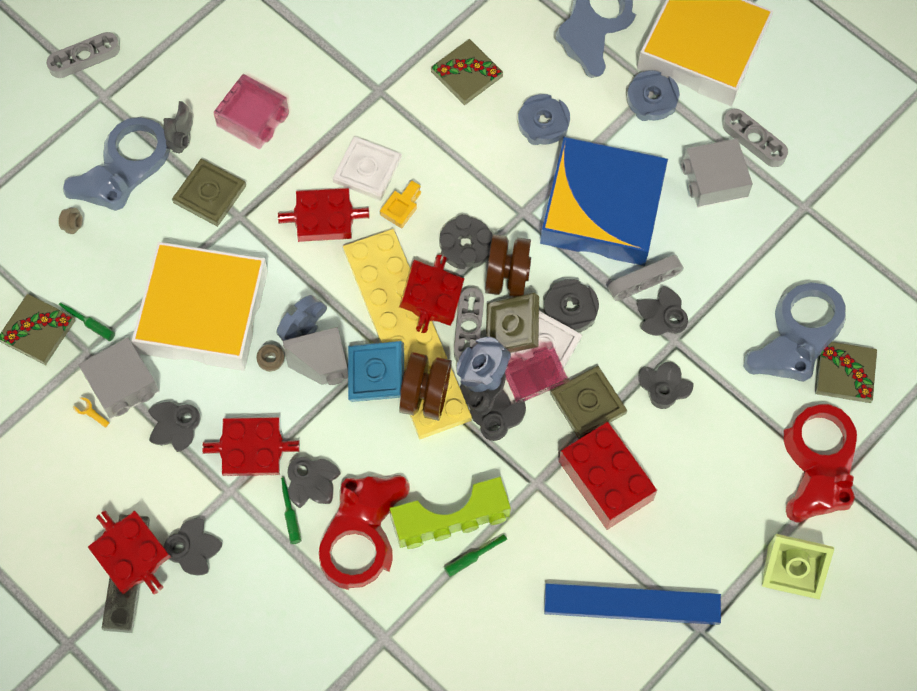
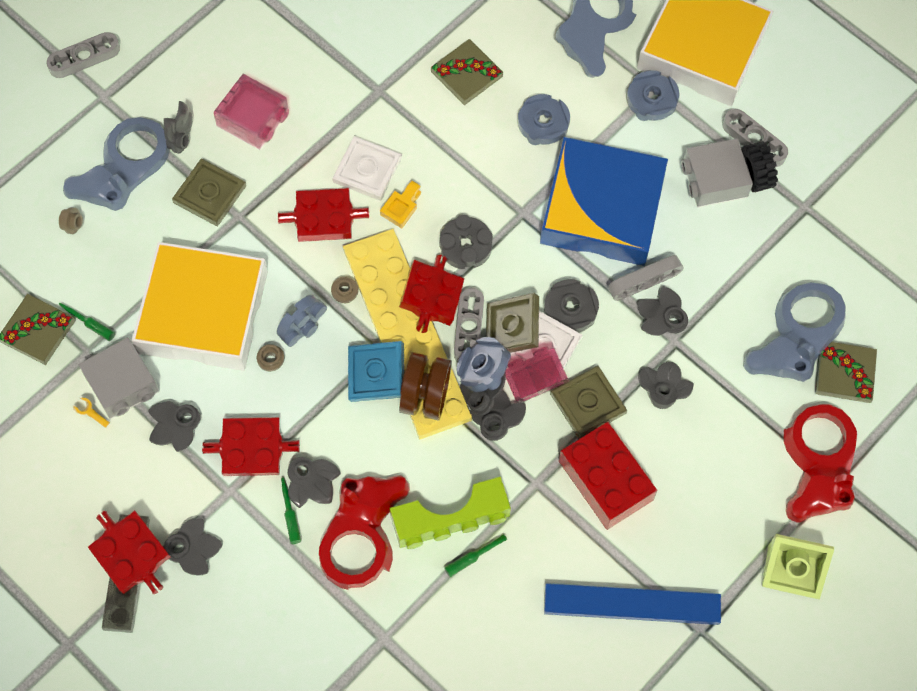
light grey slope [282,327,348,385] -> none
reddish brown wheel [485,234,532,297] -> none
none -> dark tan plate [331,277,358,304]
none -> black tyre [741,141,778,193]

